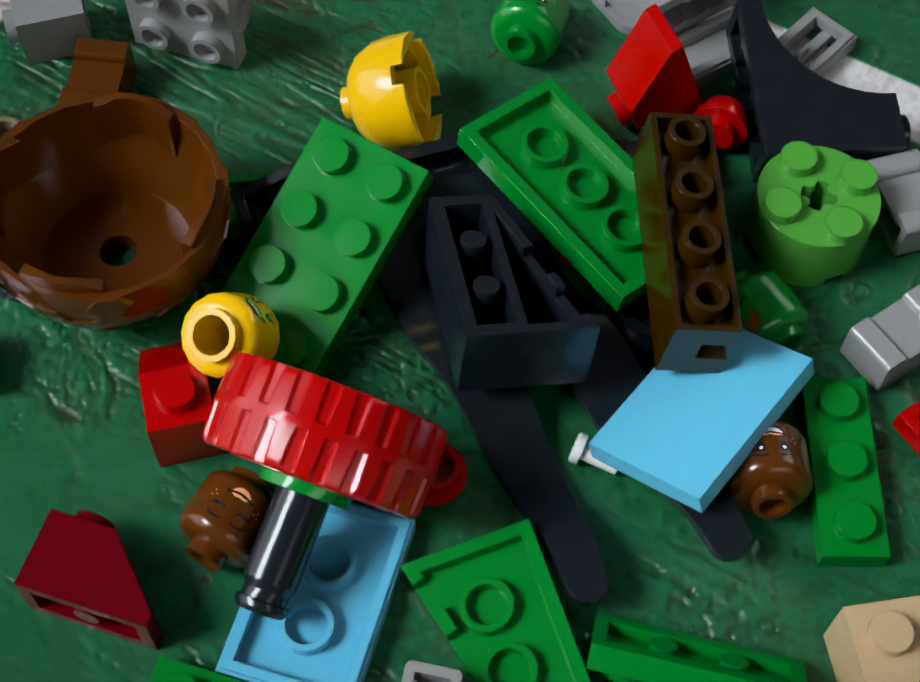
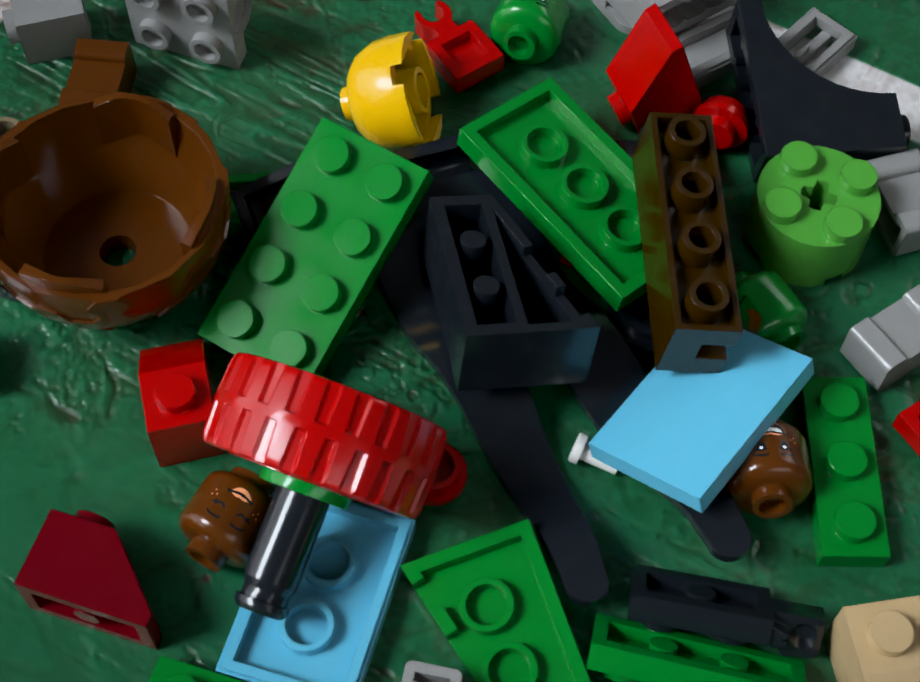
yellow head [181,292,280,379] -> none
none -> red plate [415,0,504,94]
none -> black hinge [627,564,826,658]

